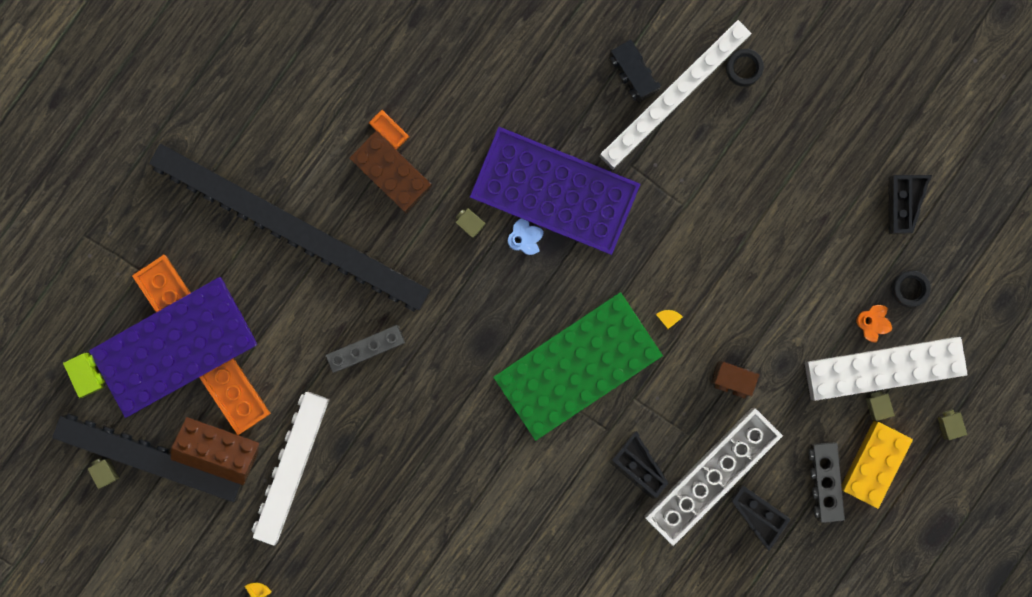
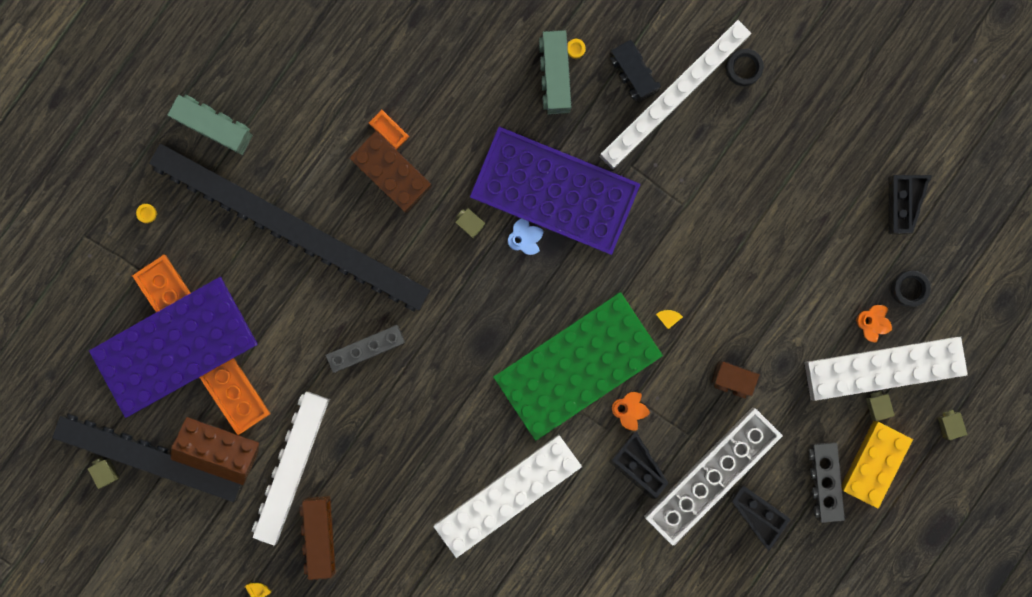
lime brick [63,353,105,398] -> none
none -> yellow tile [136,204,157,223]
none -> sand green brick [168,94,253,155]
none -> reddish brown brick [300,496,336,580]
none -> white brick [434,434,582,558]
none -> sand green brick [539,30,571,114]
none -> yellow tile [567,39,585,59]
none -> orange plate [612,392,650,431]

